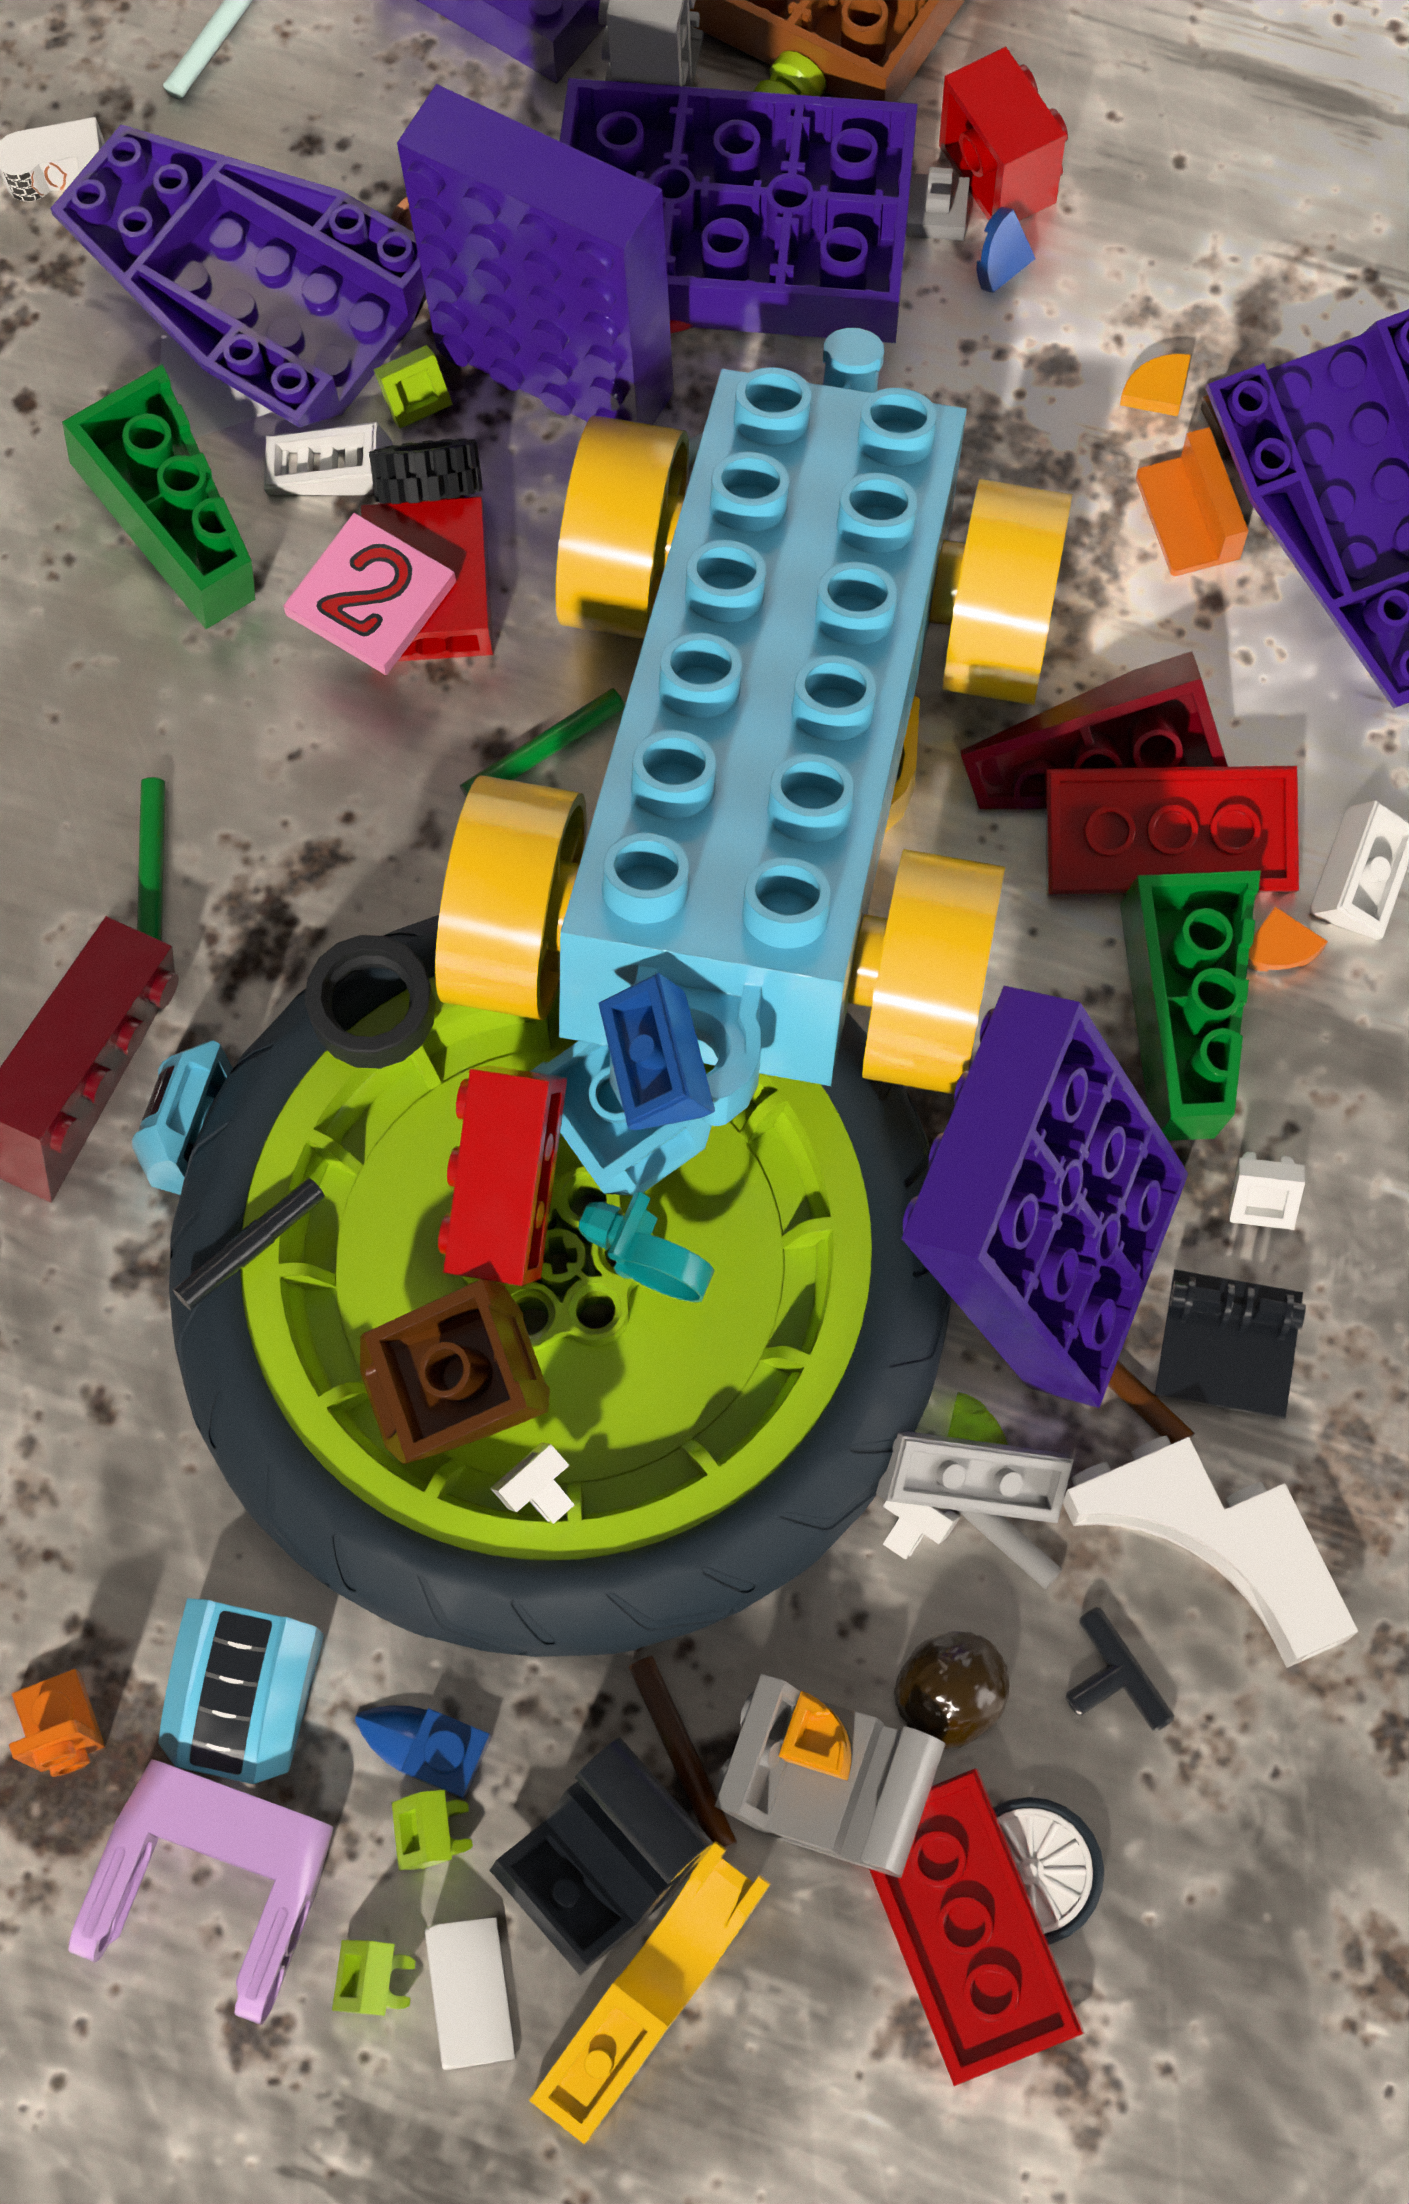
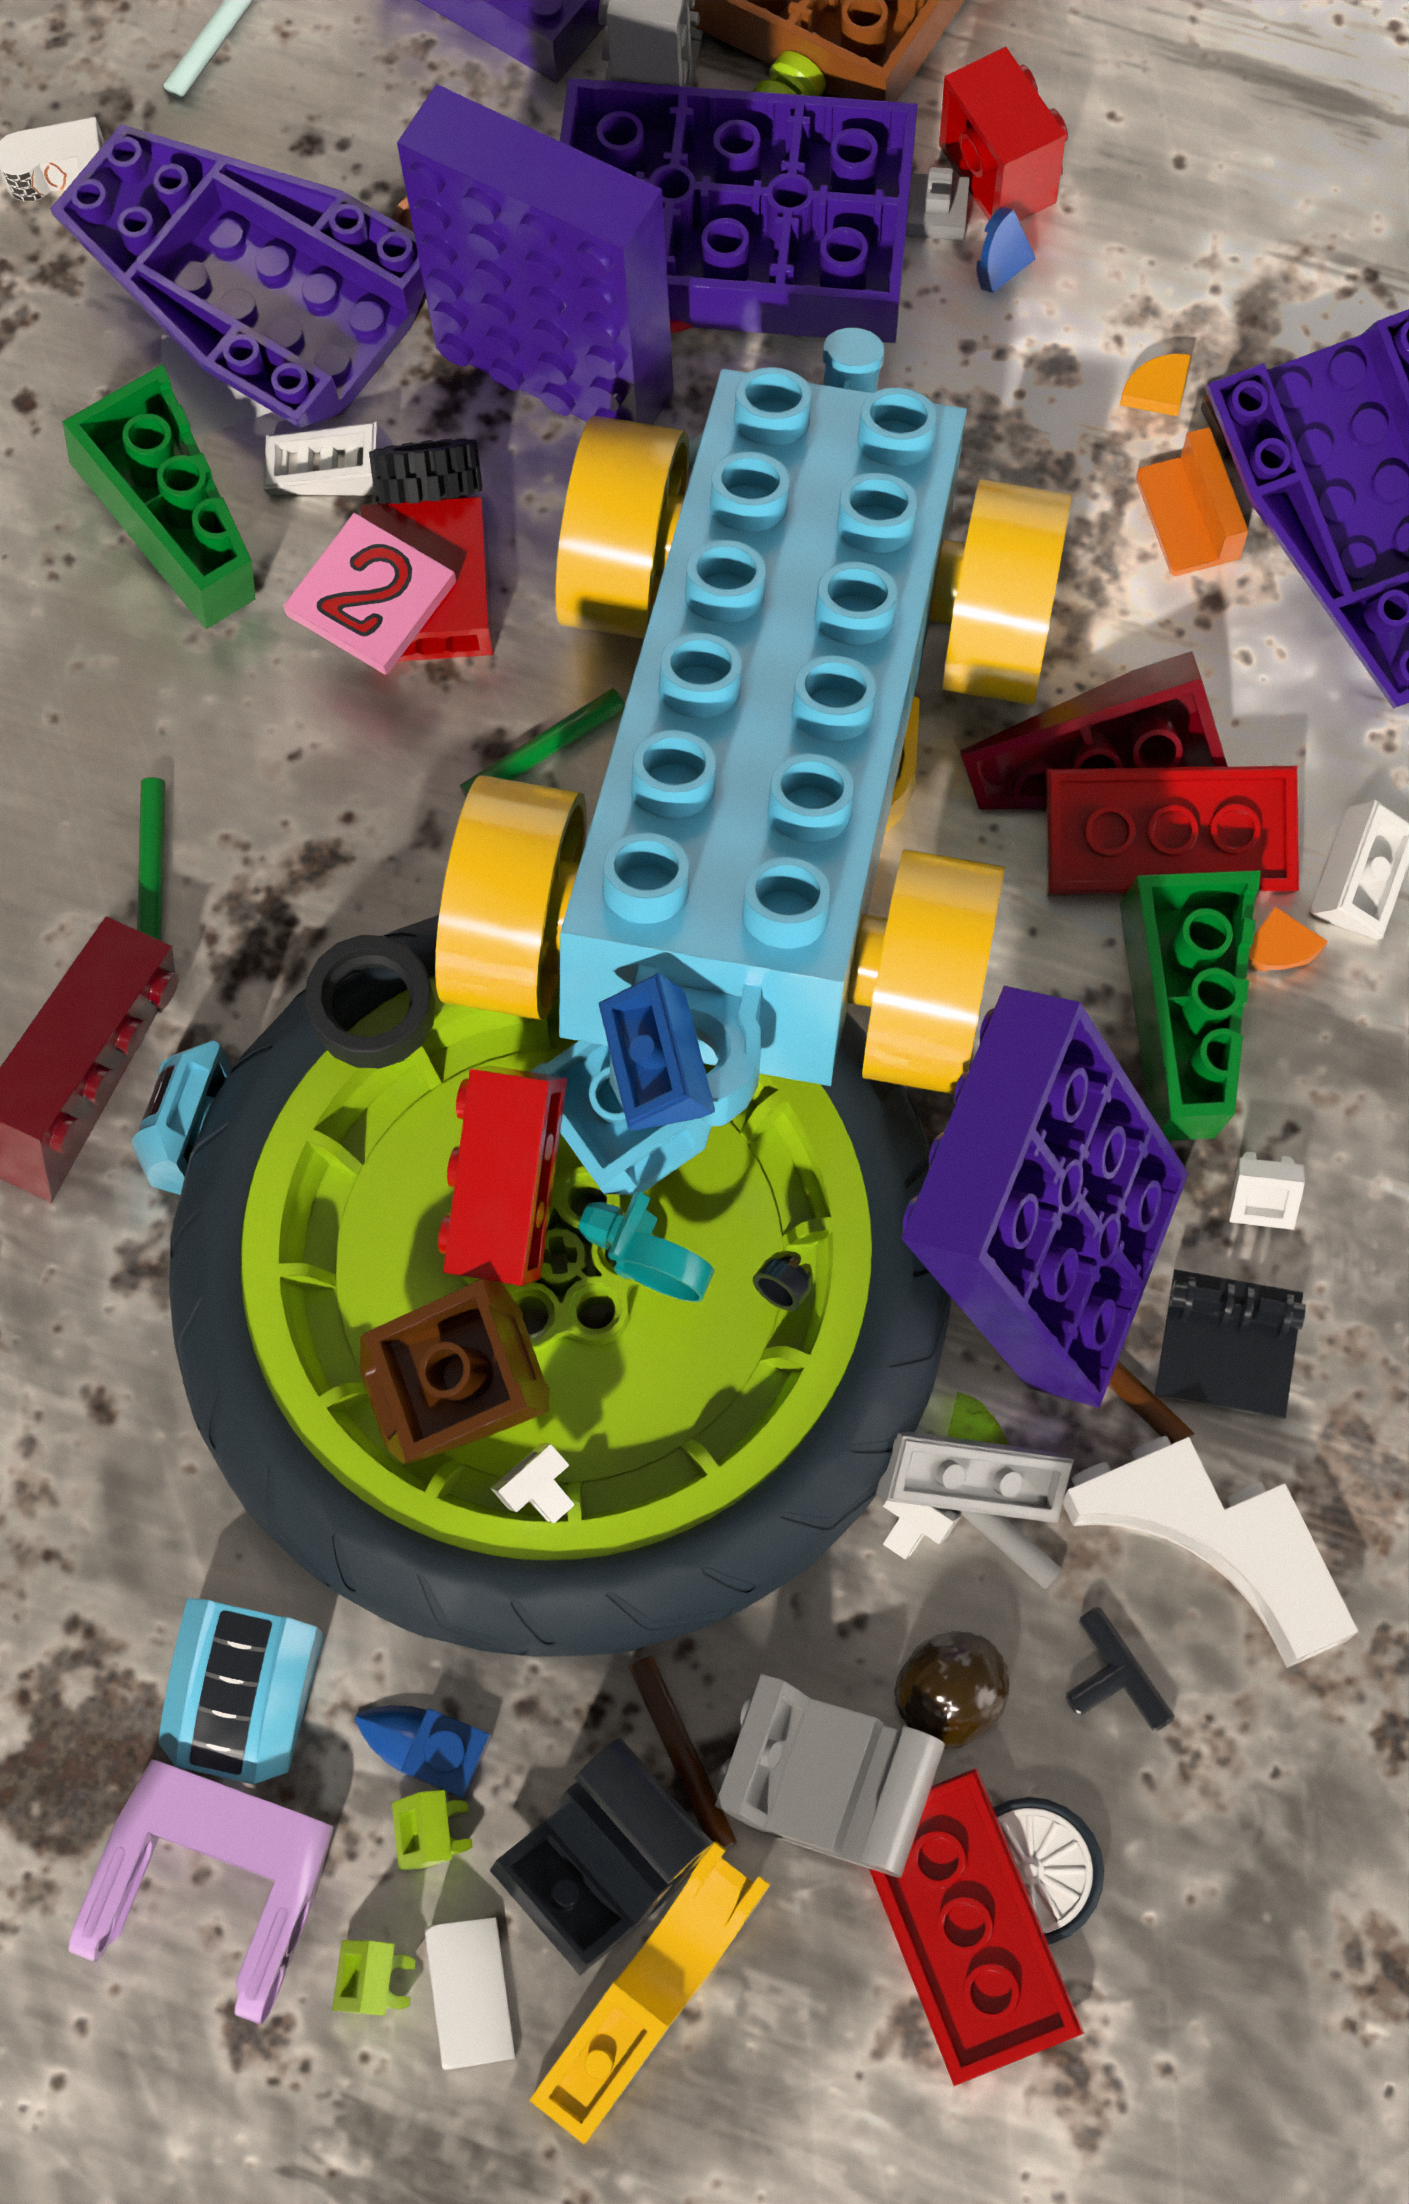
orange bracket [9,1669,105,1777] -> none
black piece [173,1177,325,1310] -> none
lime tile [373,345,453,429] -> none
light orange tile [779,1691,852,1781] -> none
none -> black hinge [753,1250,813,1311]

